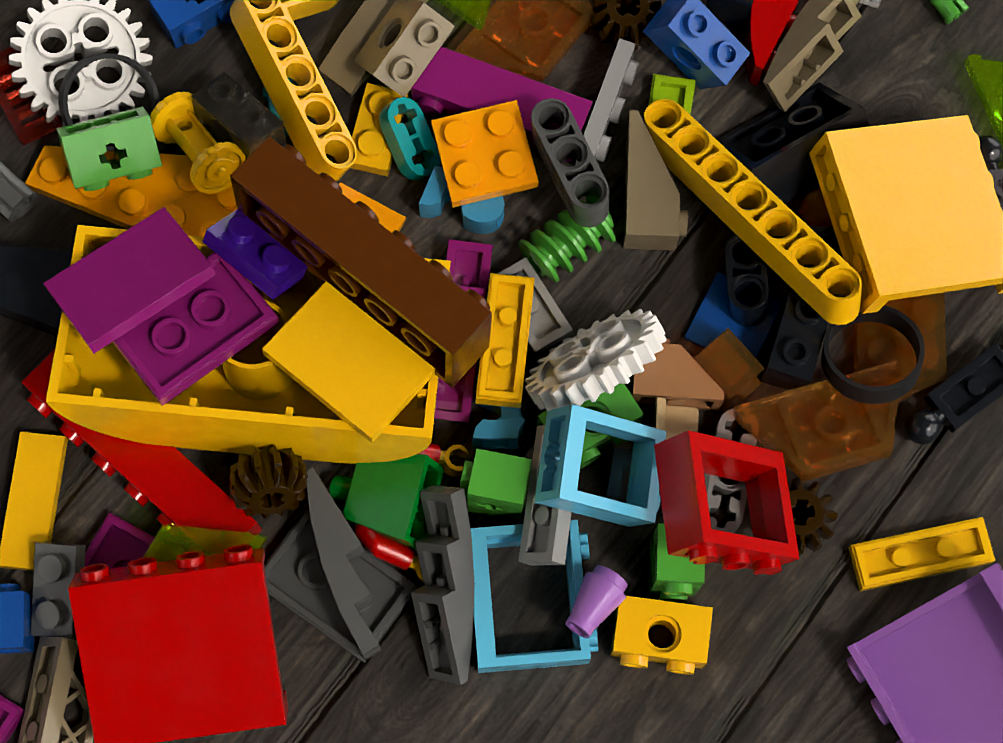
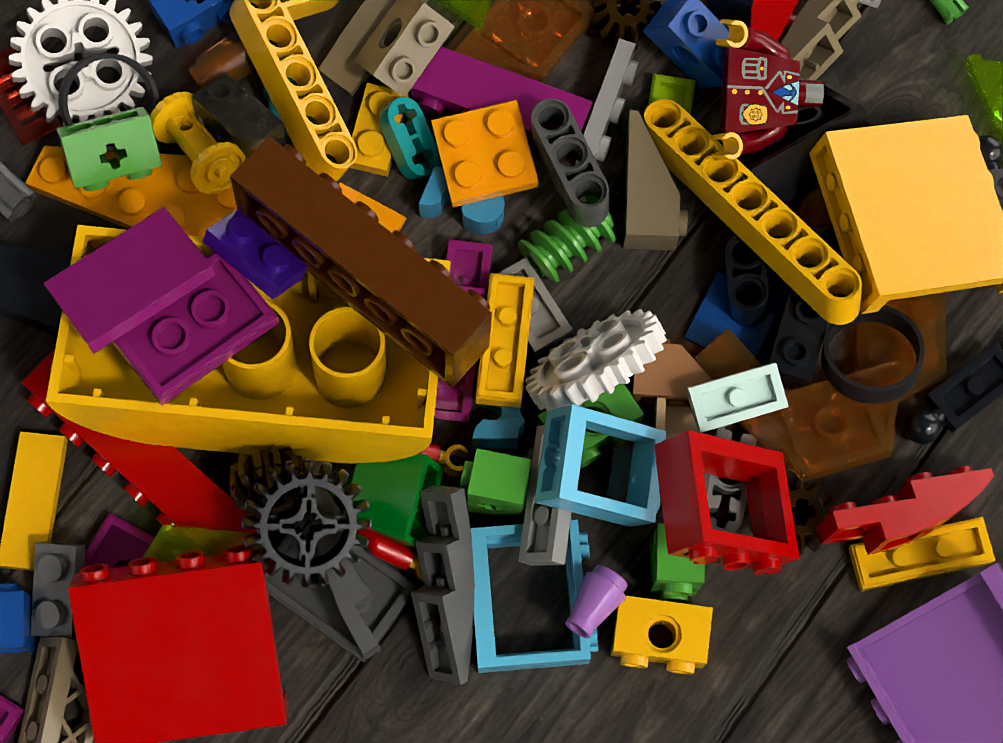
yellow tile [262,281,435,443] -> none
none -> clear orange brick [187,36,252,98]
none -> black gear [241,458,372,588]
none -> light aqua plate [685,362,789,433]
none -> dark red torso [711,19,824,161]
none -> red slope [815,466,994,555]

